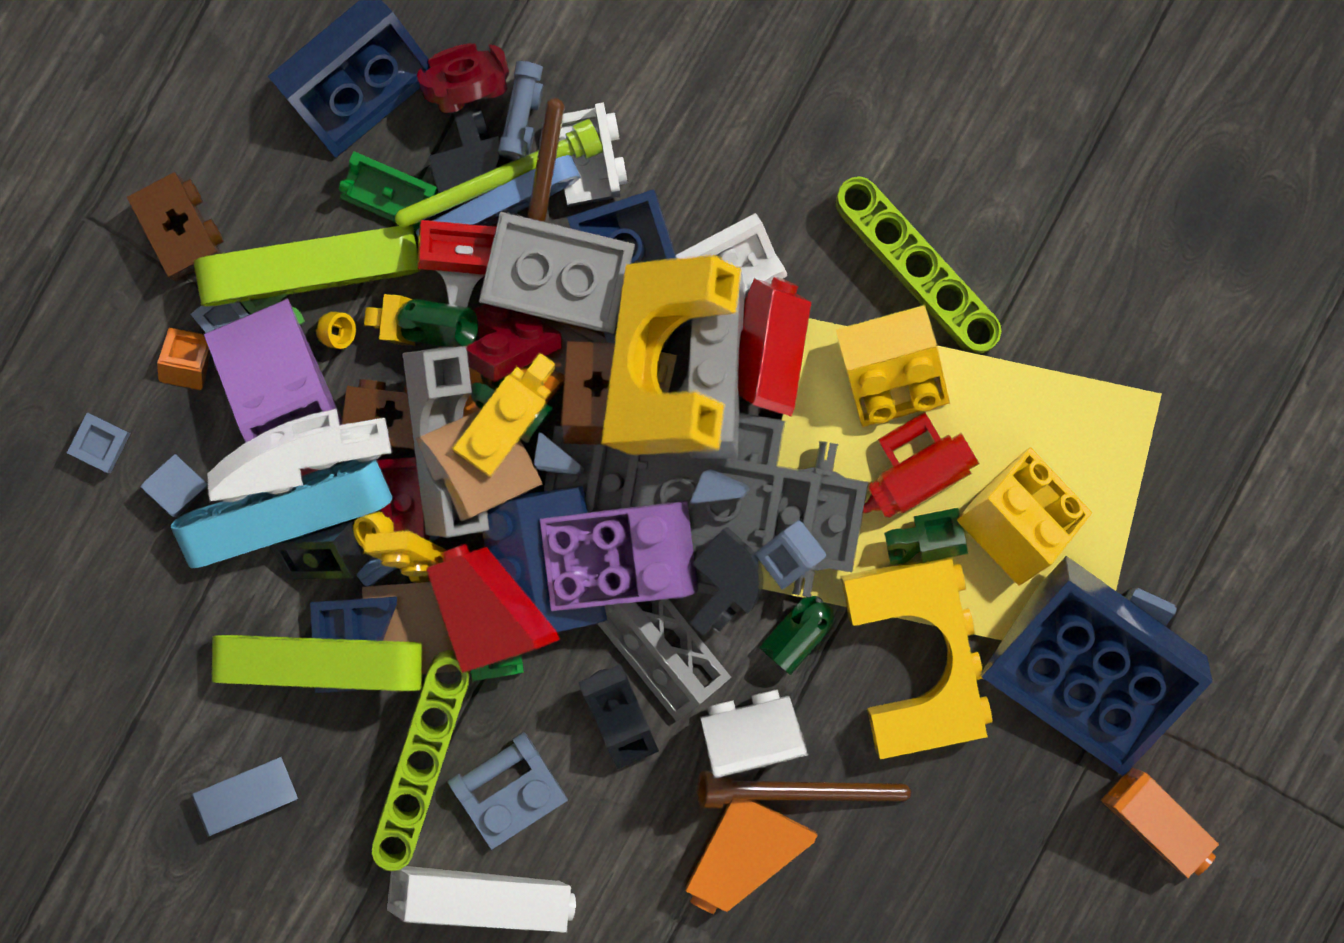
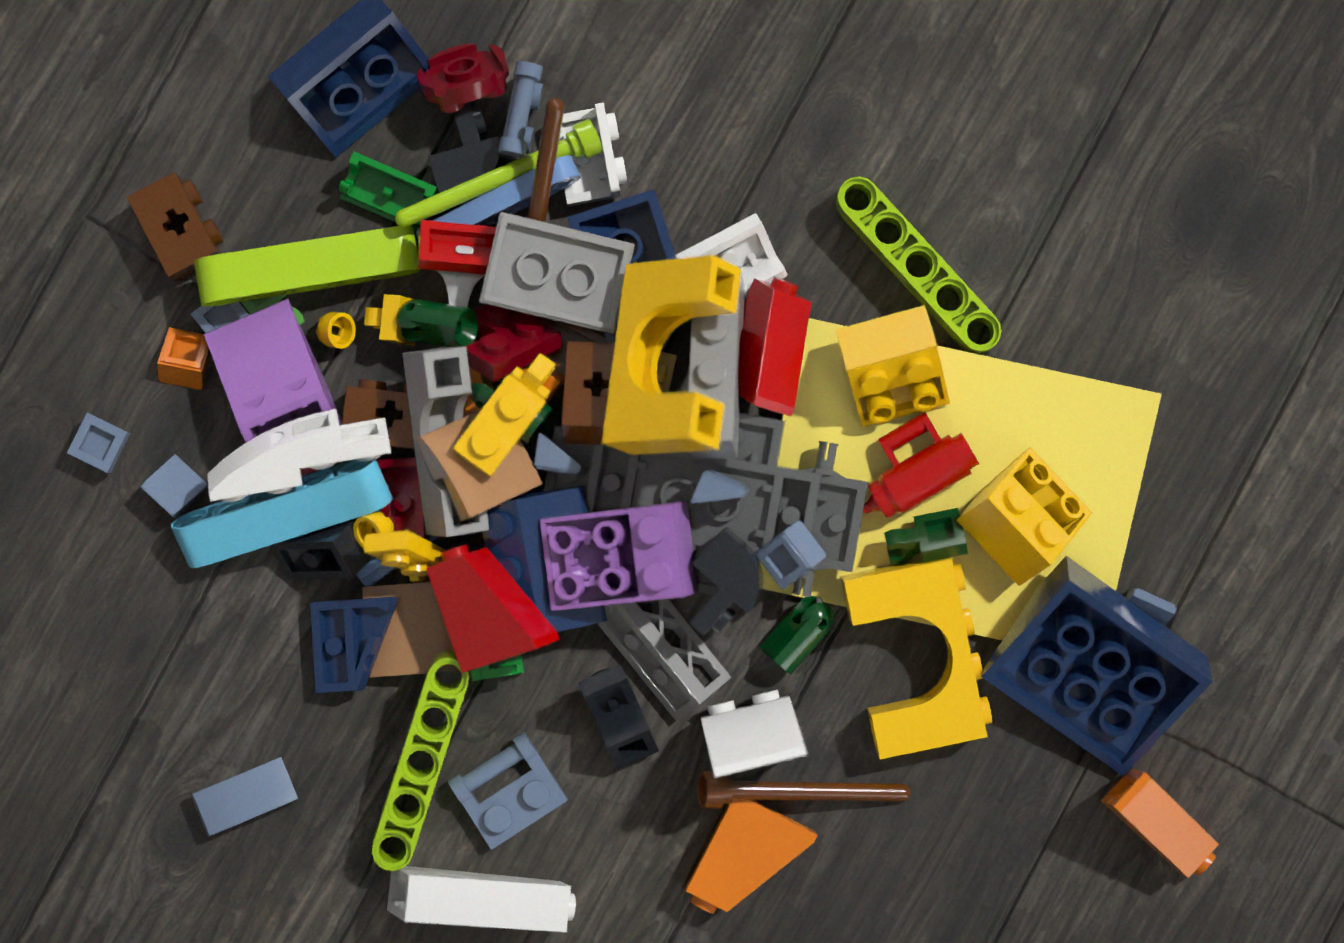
lime beam [212,635,422,691] -> none

